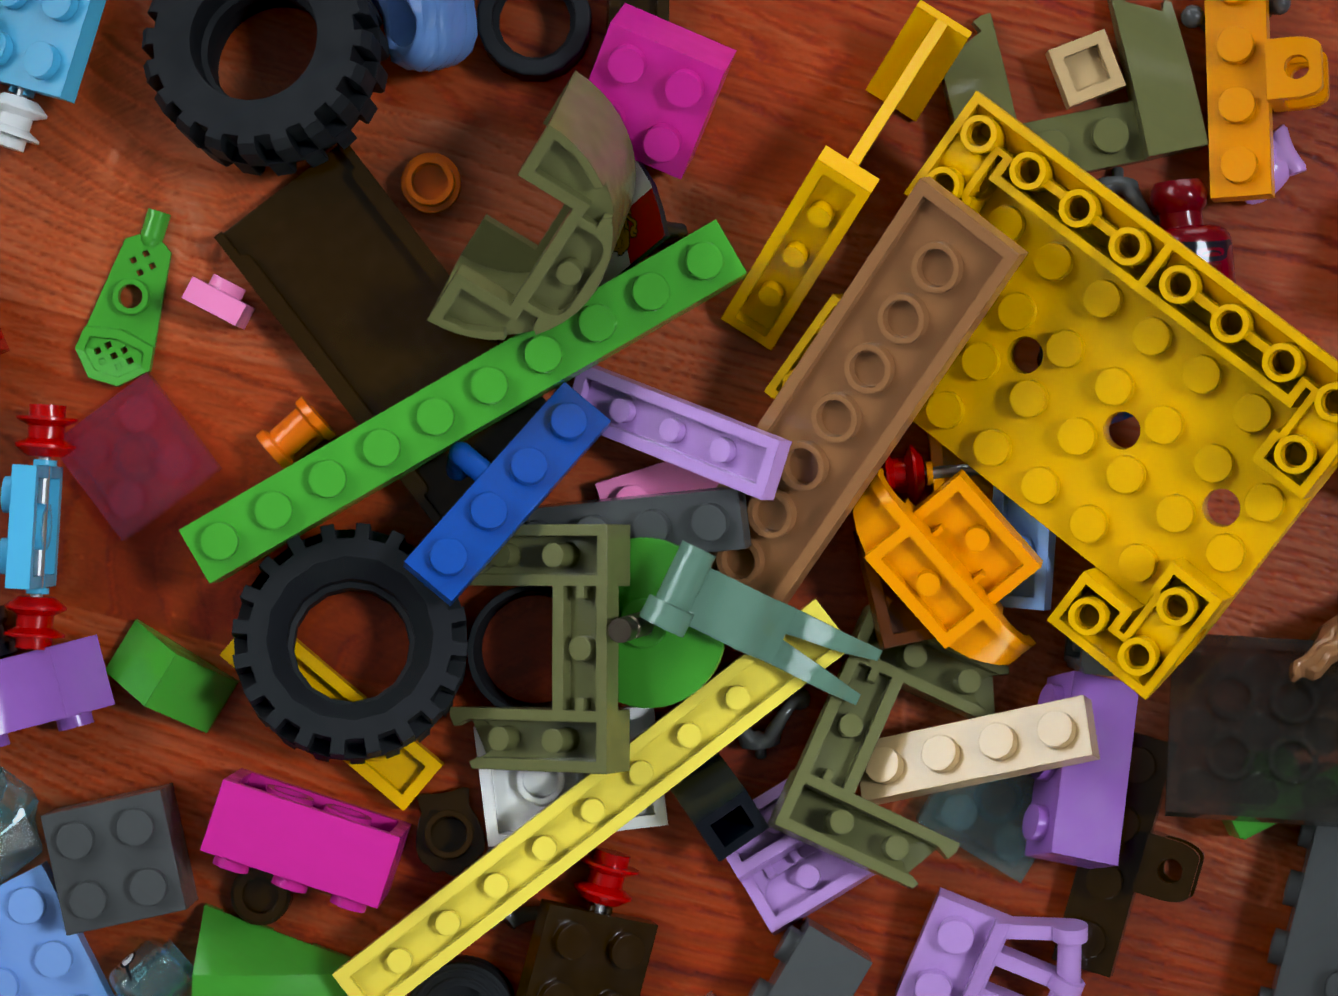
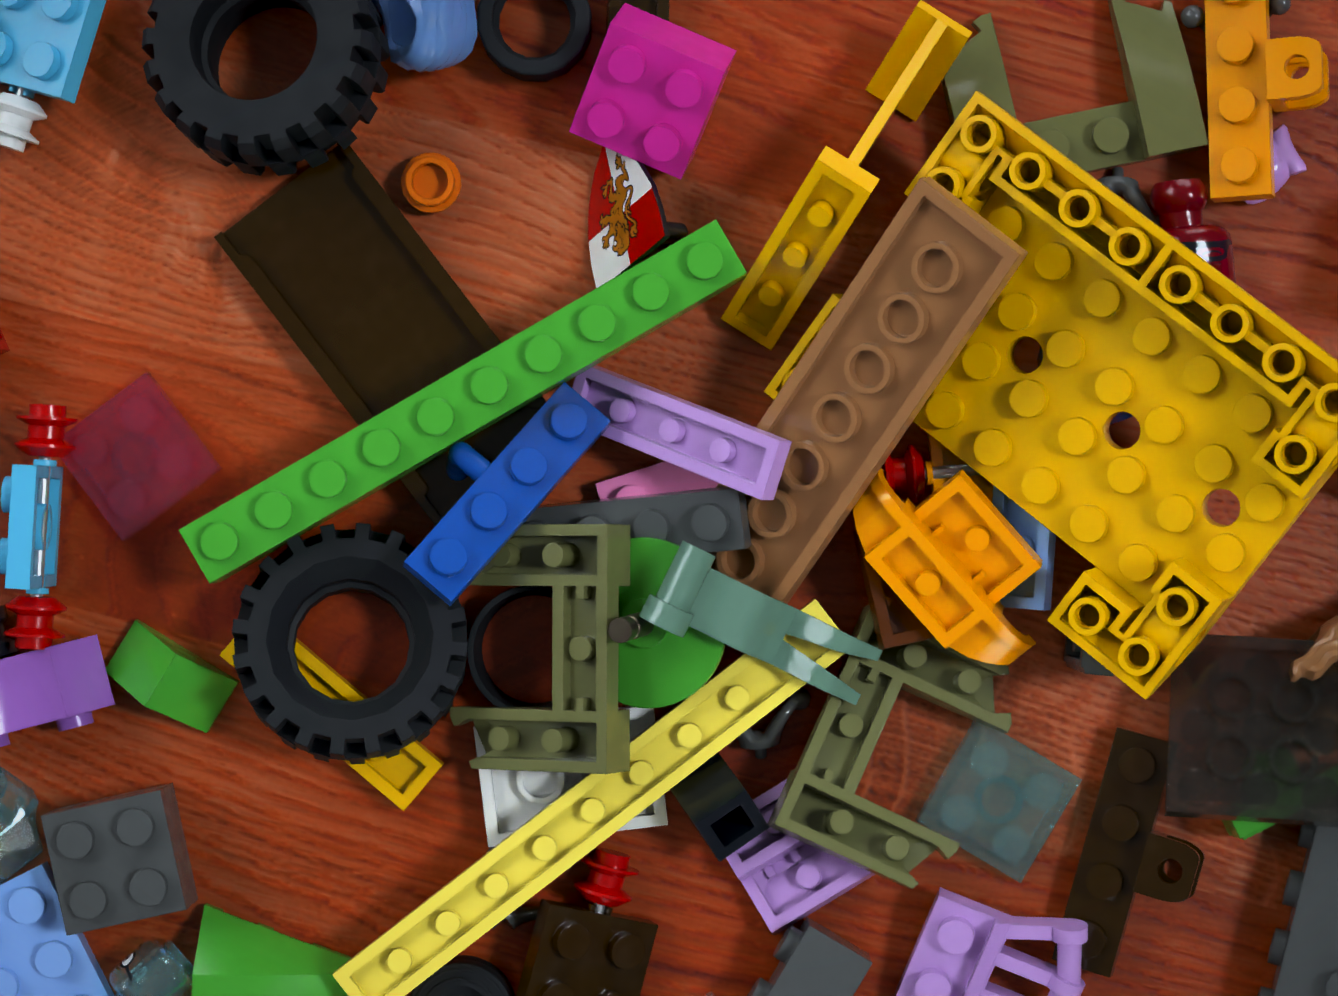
bright green piece [75,208,172,387] -> none
bright pink plate [182,274,256,330] -> none
dark pink brick [200,768,412,913] -> none
dark brown tile [231,867,293,925] -> none
orange bush [256,396,336,469] -> none
dark brown animal [416,787,485,876] -> none
olive cylinder [427,70,636,340] -> none
tan plate [860,695,1100,805] -> none
medium lavender brick [1022,670,1139,869] -> none
tan plate [1045,29,1126,110] -> none

